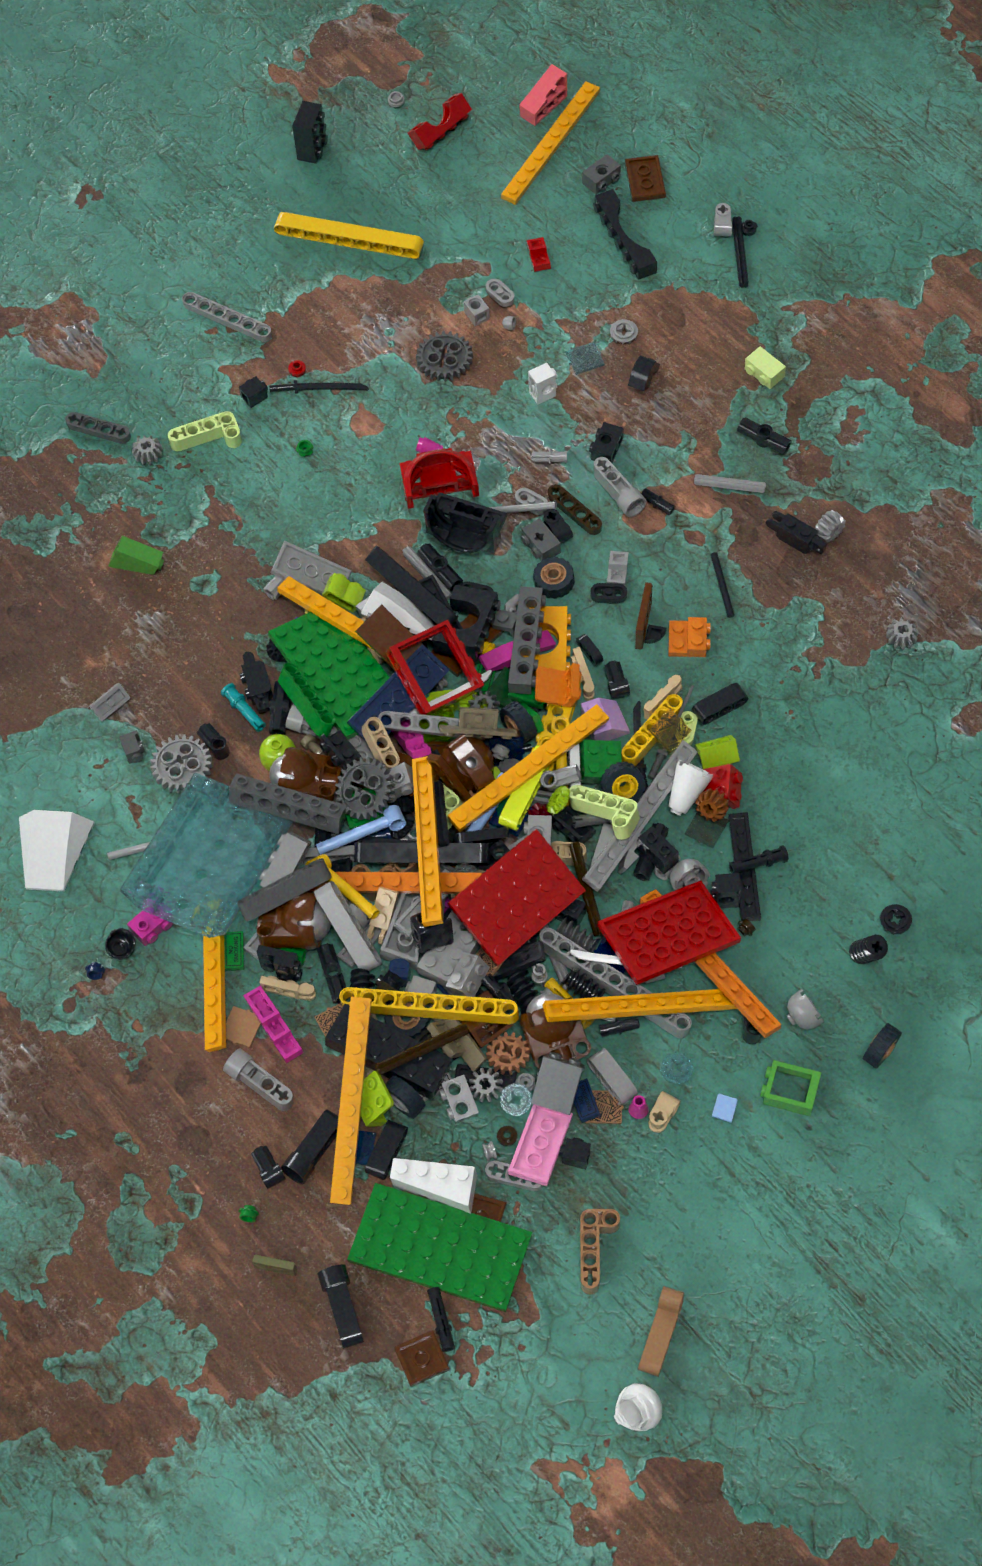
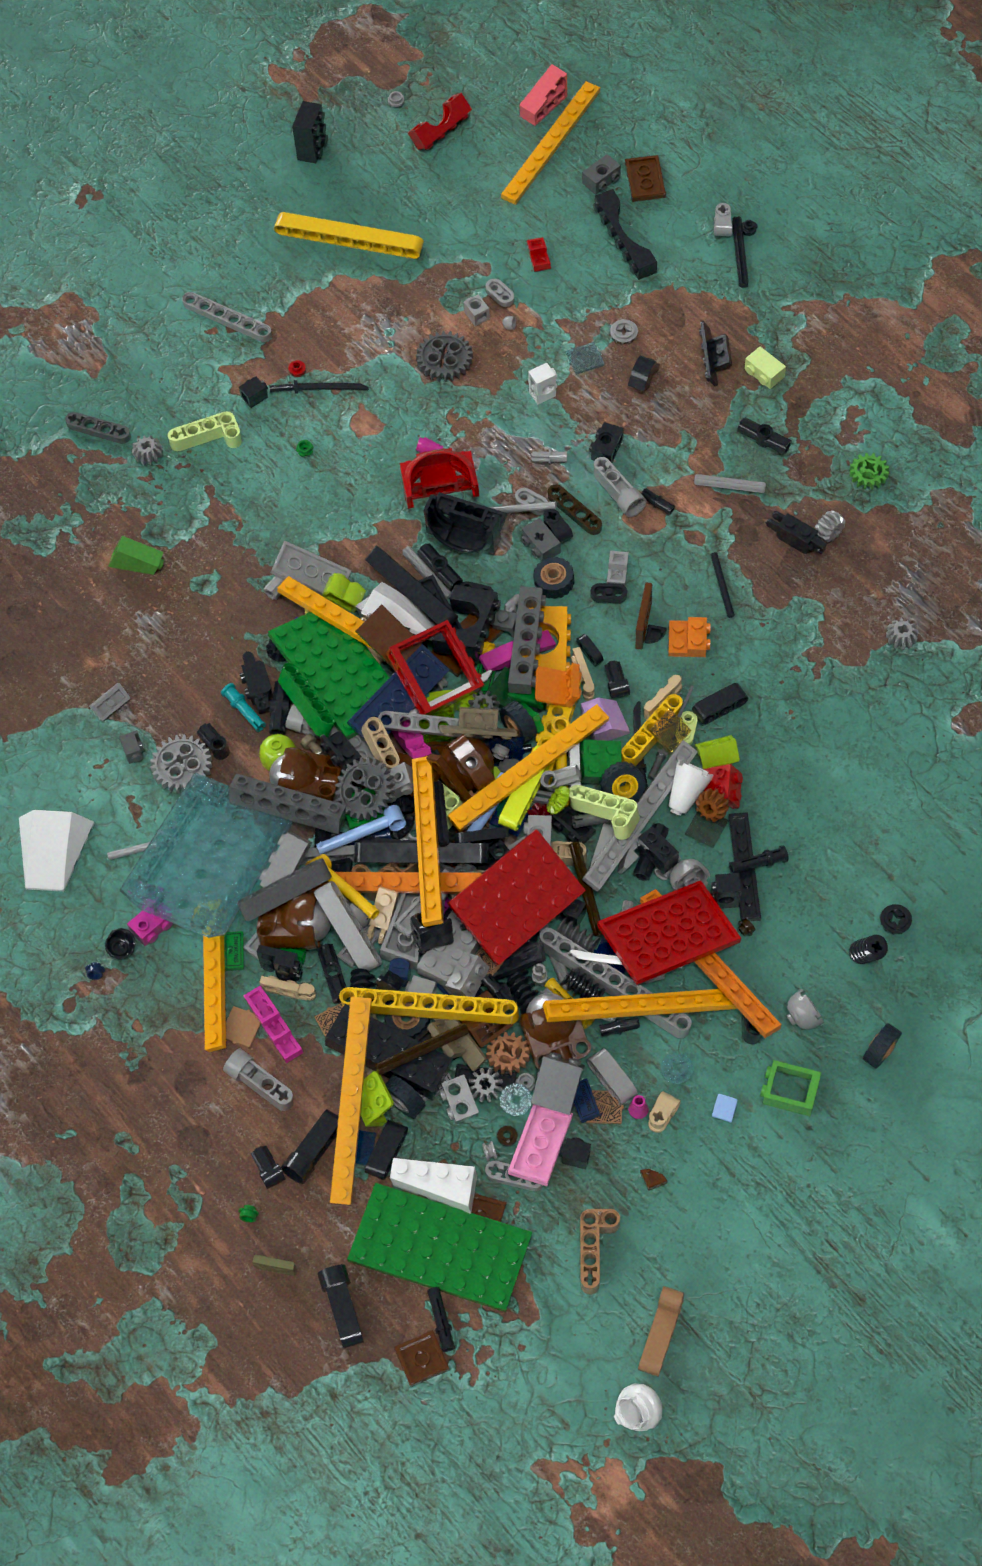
none -> reddish brown tile [640,1169,668,1191]
none -> black bracket [699,321,732,386]
none -> bright green gear [849,453,889,490]

